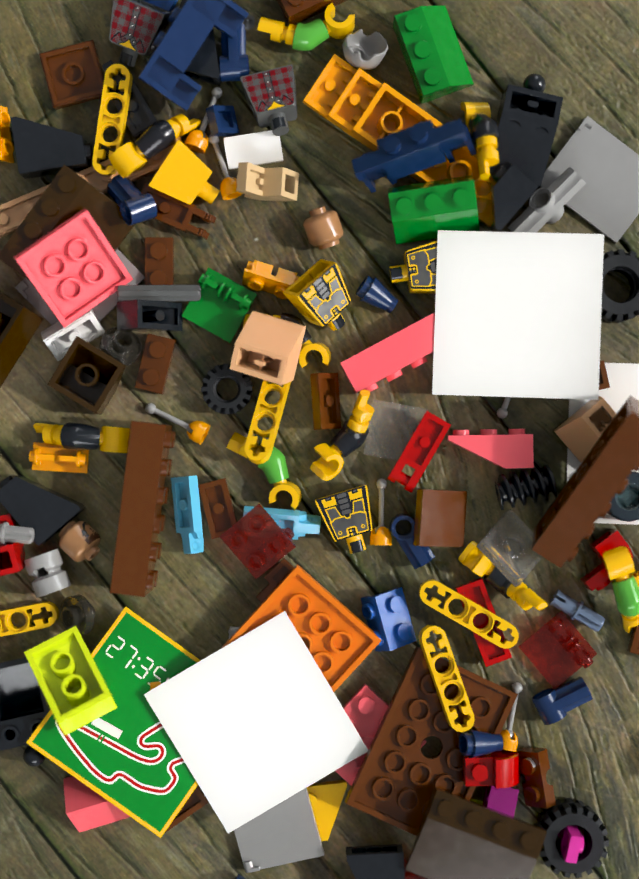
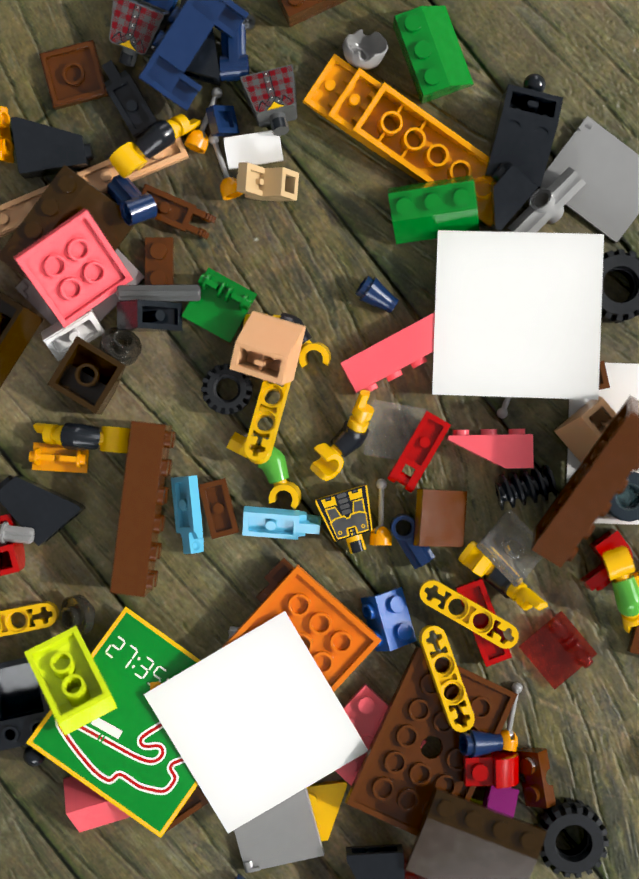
light grey wheel [23,548,71,598] -> none
medium nougat head [59,520,101,562] -> none
yellow beam [92,64,133,176] -> none
reddish brown plate [135,333,176,394] -> none
hinge [145,403,210,445] -> none
yellow torso [149,139,220,205] -> none
clear red hinge [220,503,296,579] -> none
light orange hinge [242,260,300,299] -> none
yellow piece [257,3,355,51] -> none
torso [283,259,351,331] -> none
medium nougat head [303,206,343,250] -> none
reddish brown plate [310,373,341,430] -> none
dark blue bracket [352,119,477,193] -> none
torso [389,241,437,294] -> none
yellow piece [460,102,500,180] -> none
dark blue piece [532,676,593,725] -> none
sand blue axle [549,589,605,631] -> none
dark pink plate [557,825,584,864] -> none

